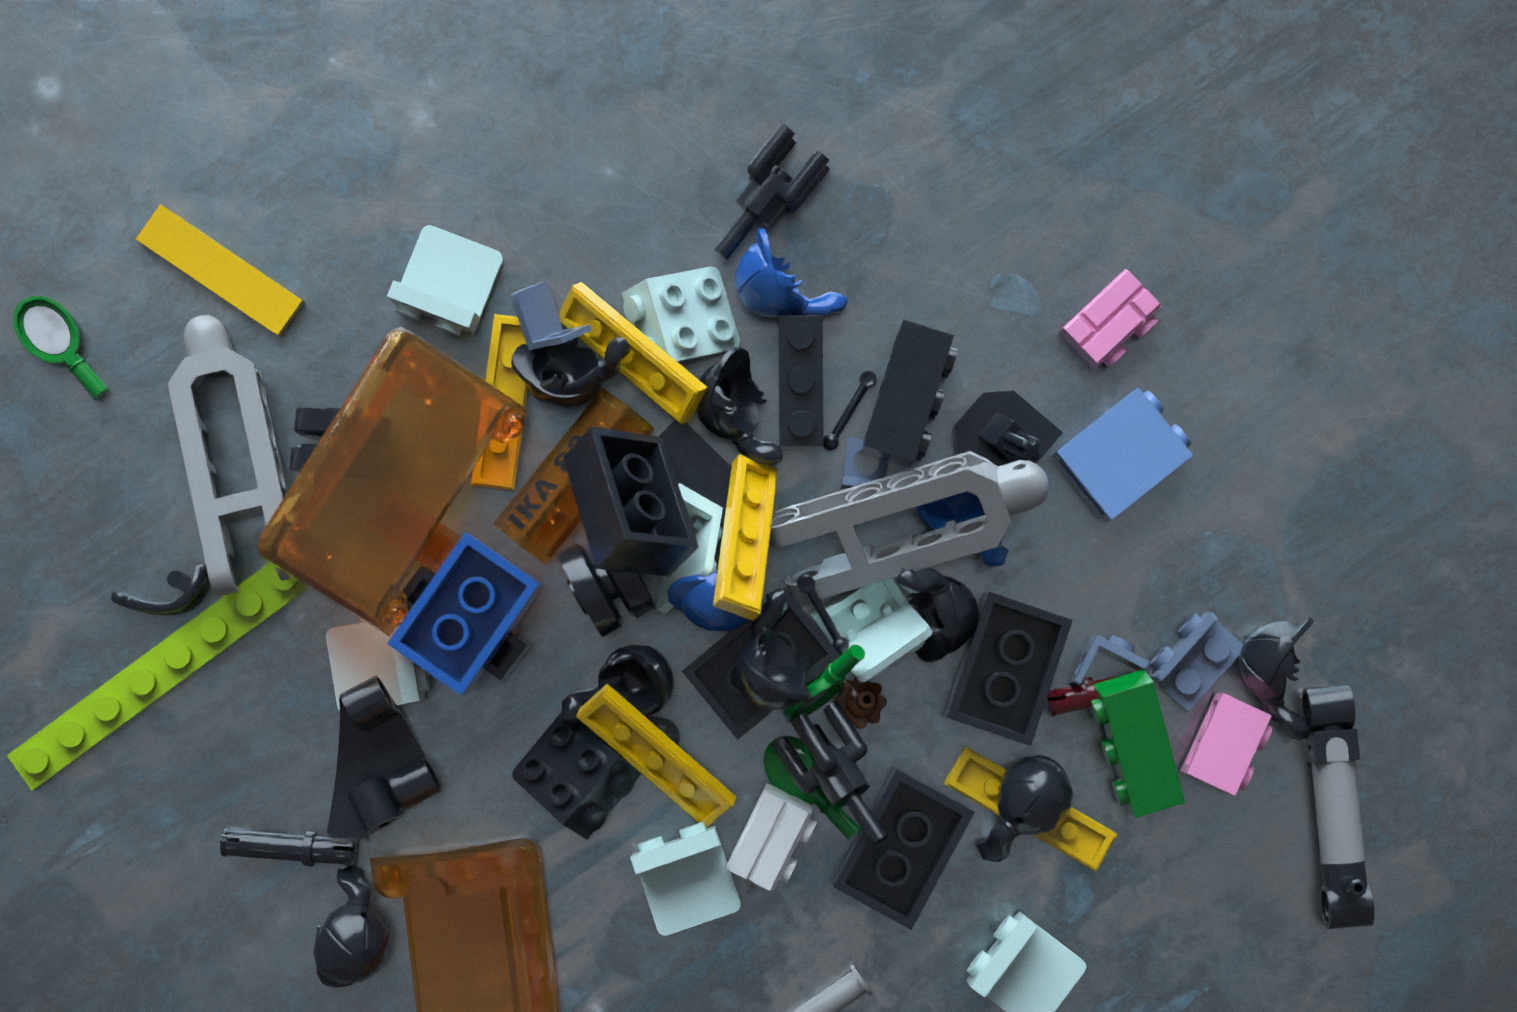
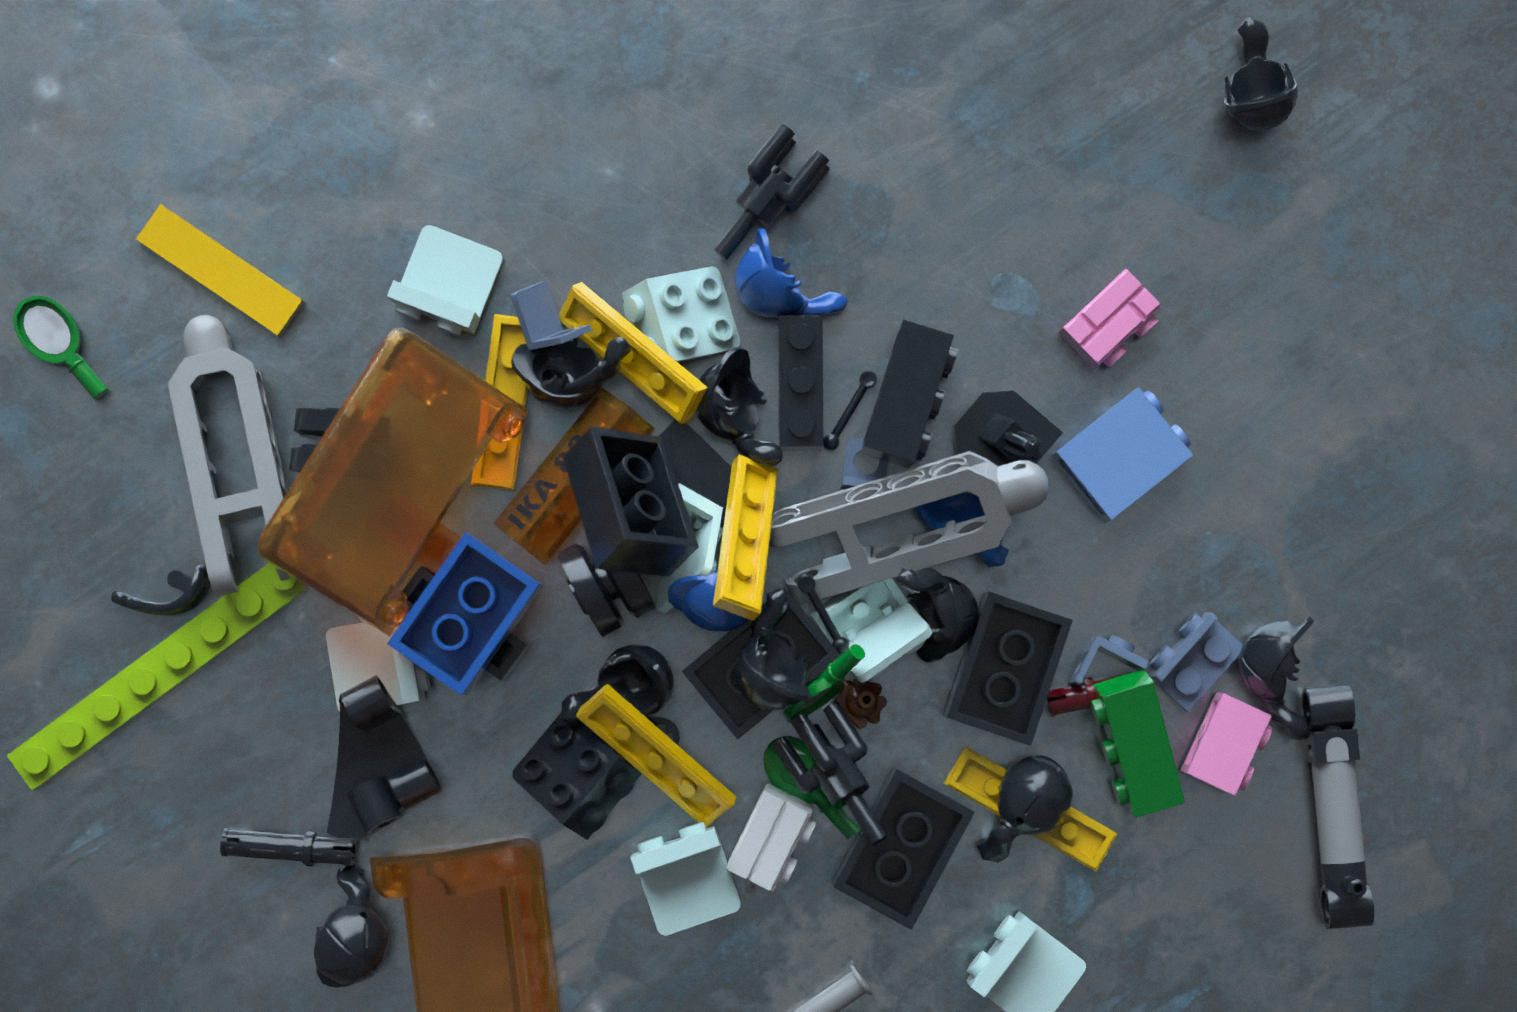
none -> black piece [1224,17,1298,131]

